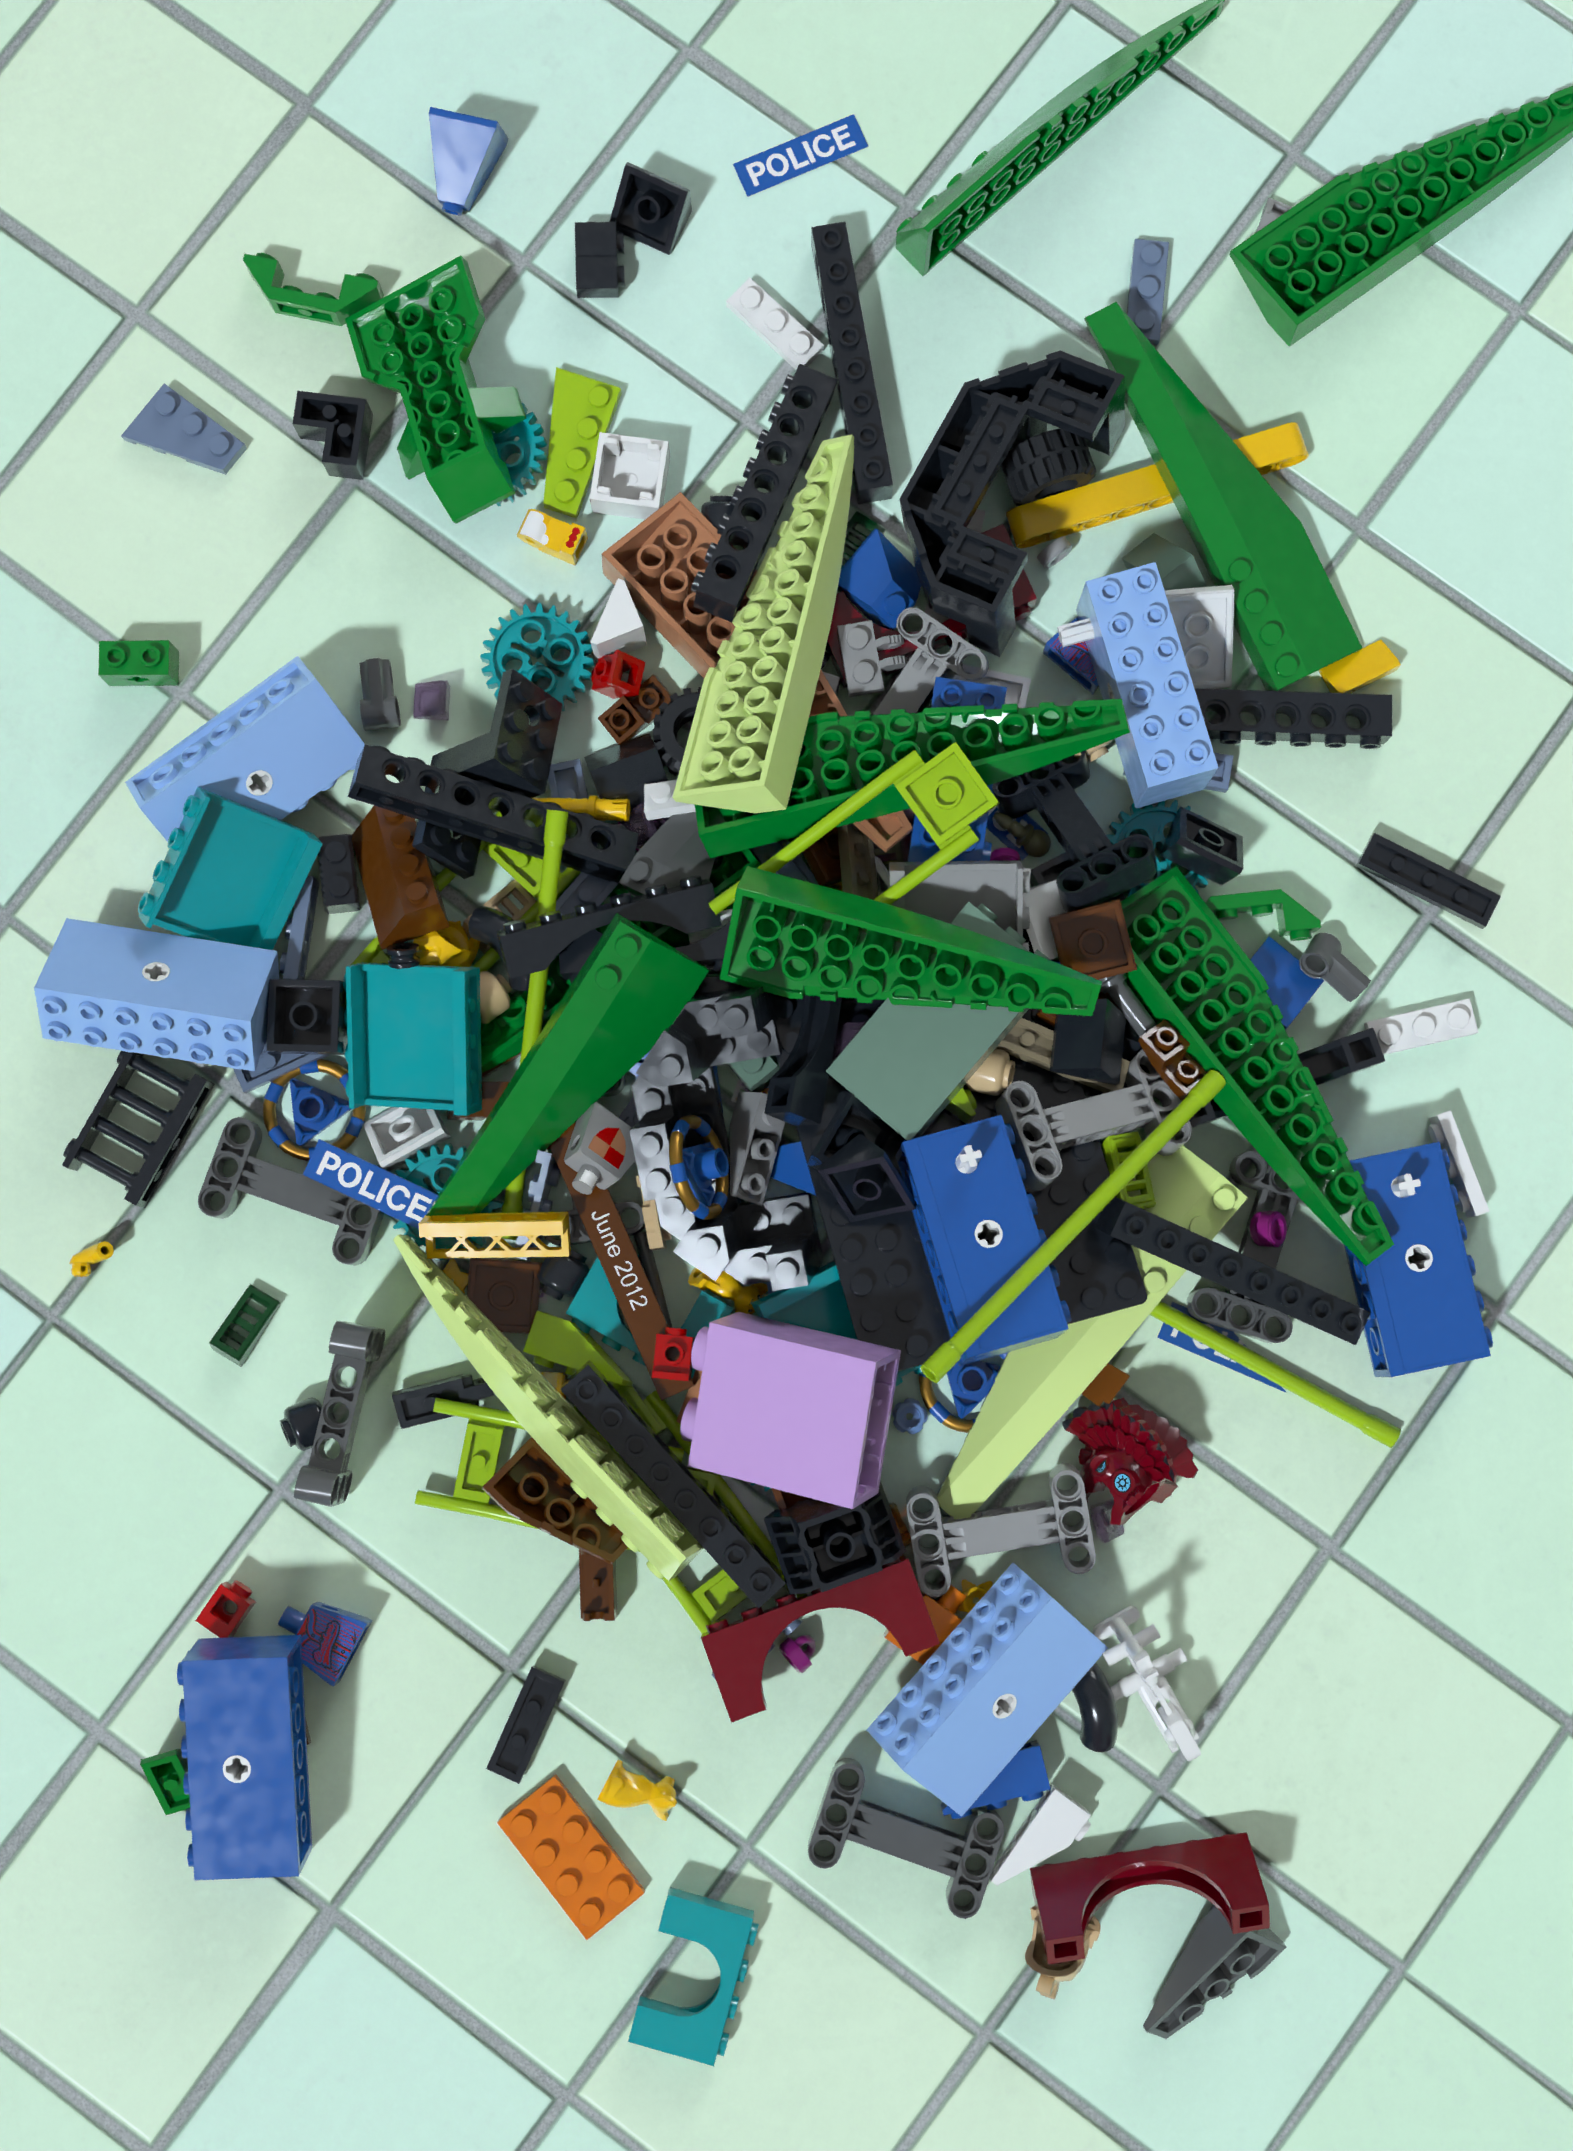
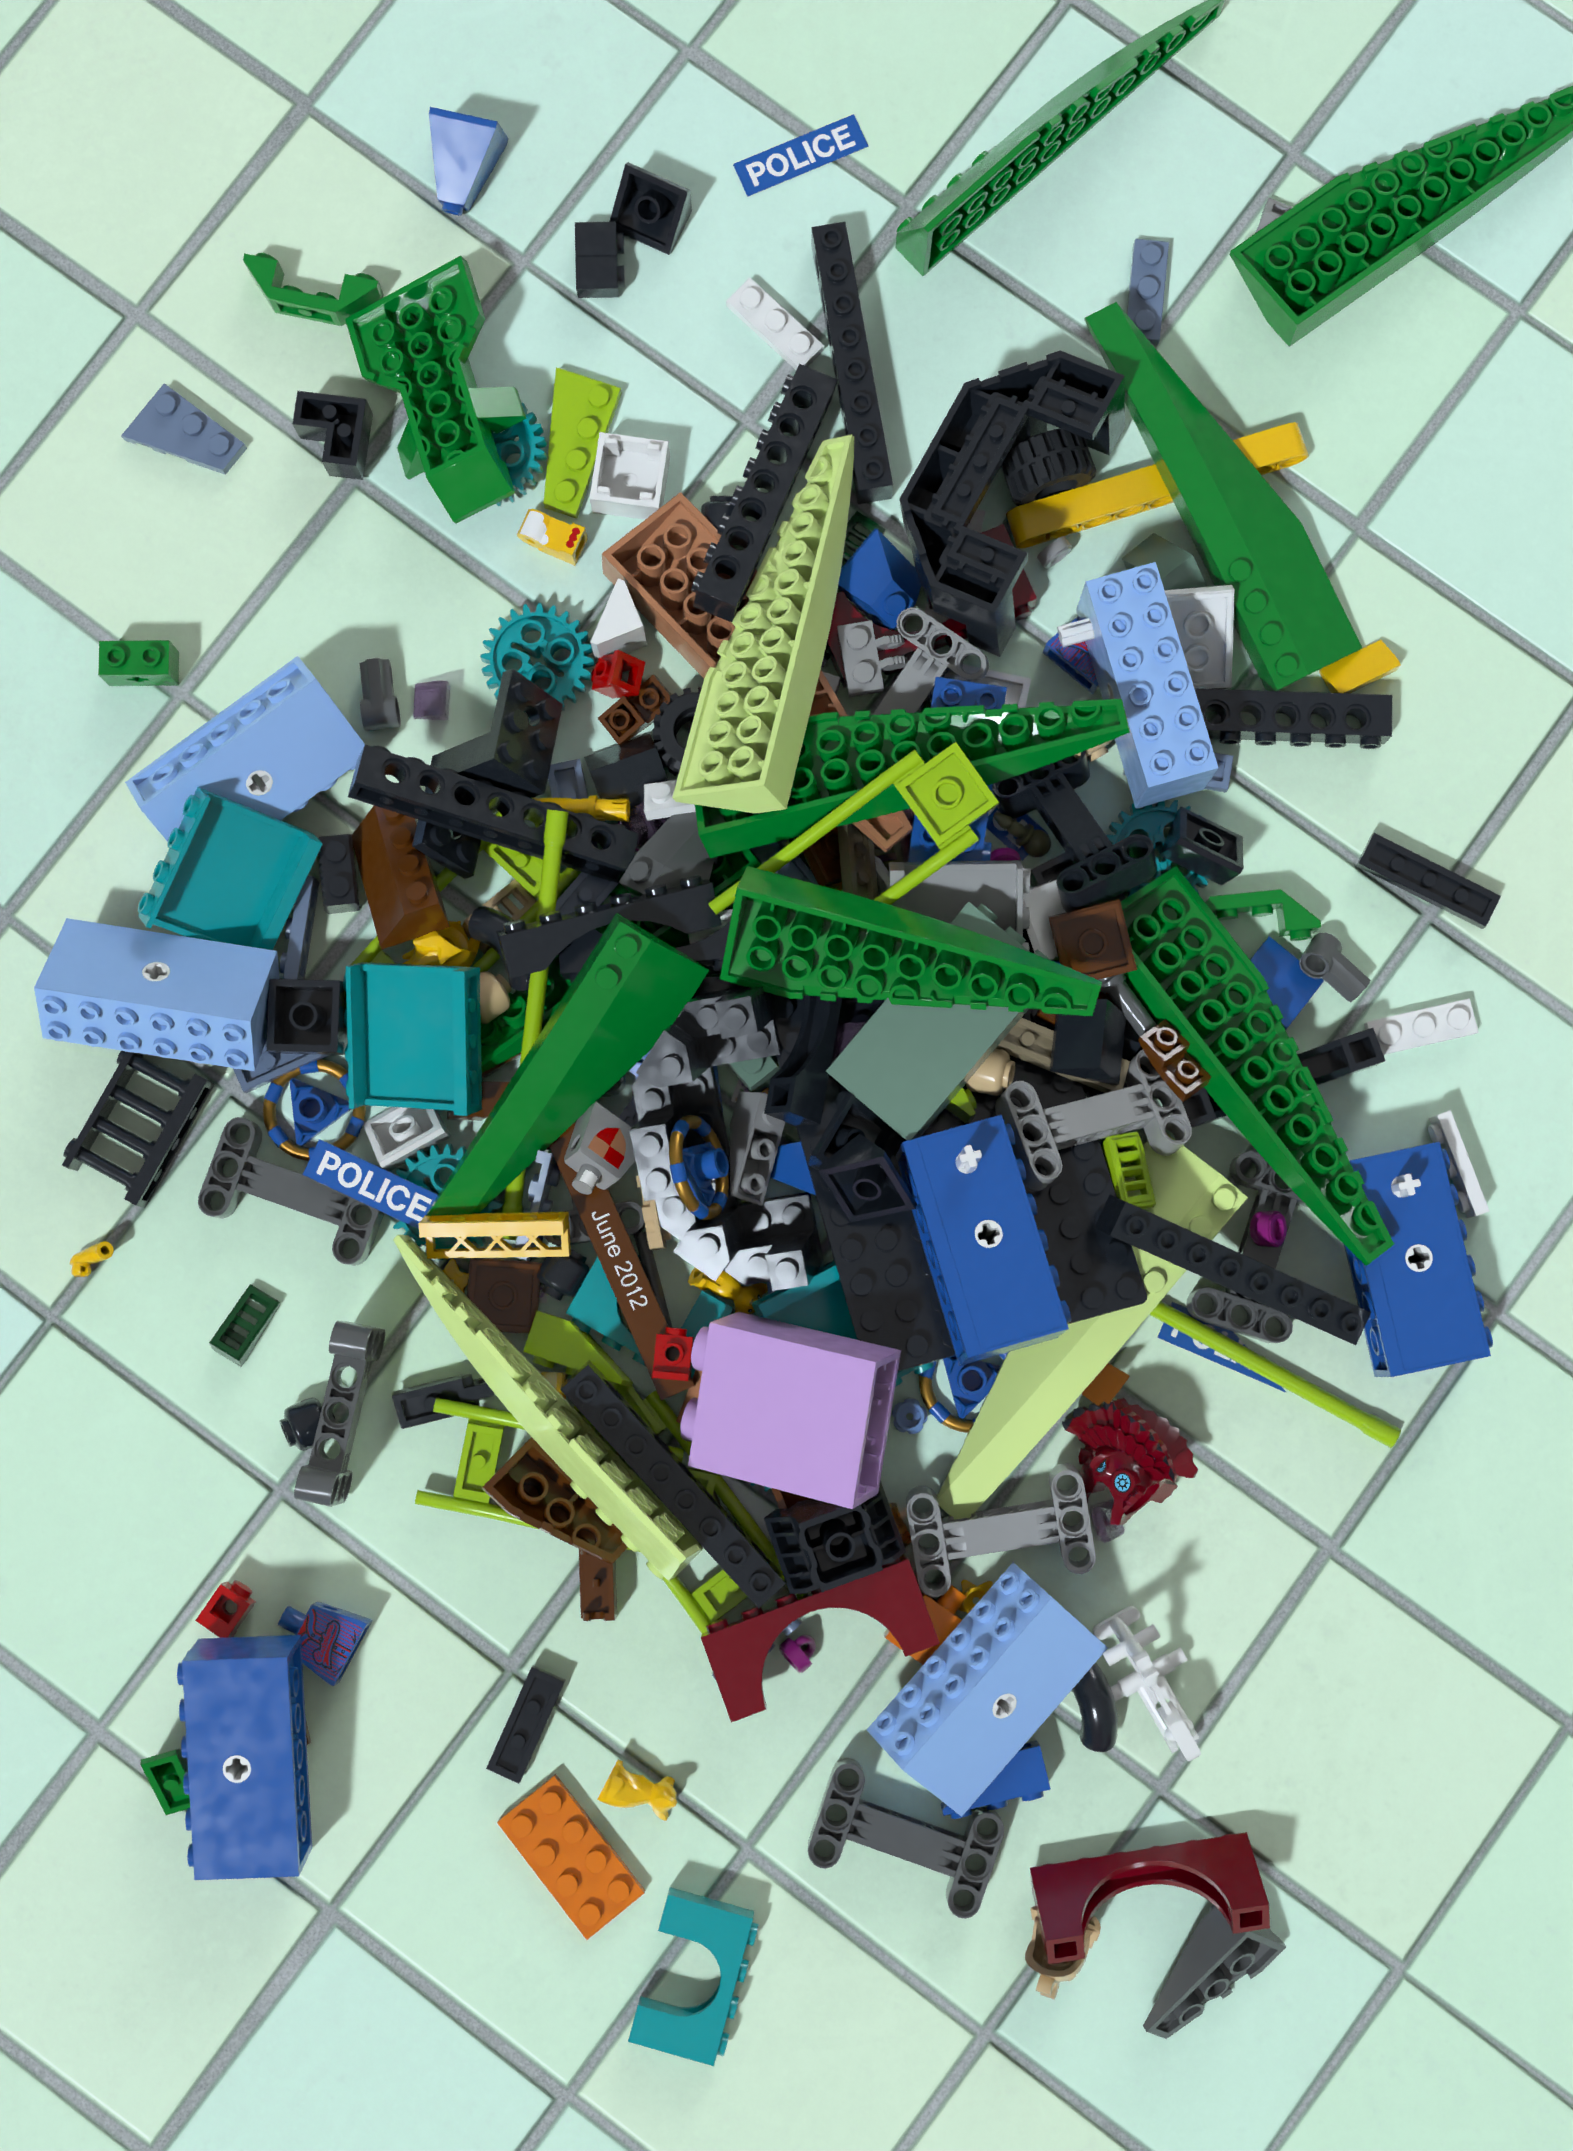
black bush [387,942,420,969] -> none
lime piece [921,1070,1226,1383] -> none
white slope [990,1784,1091,1885] -> none

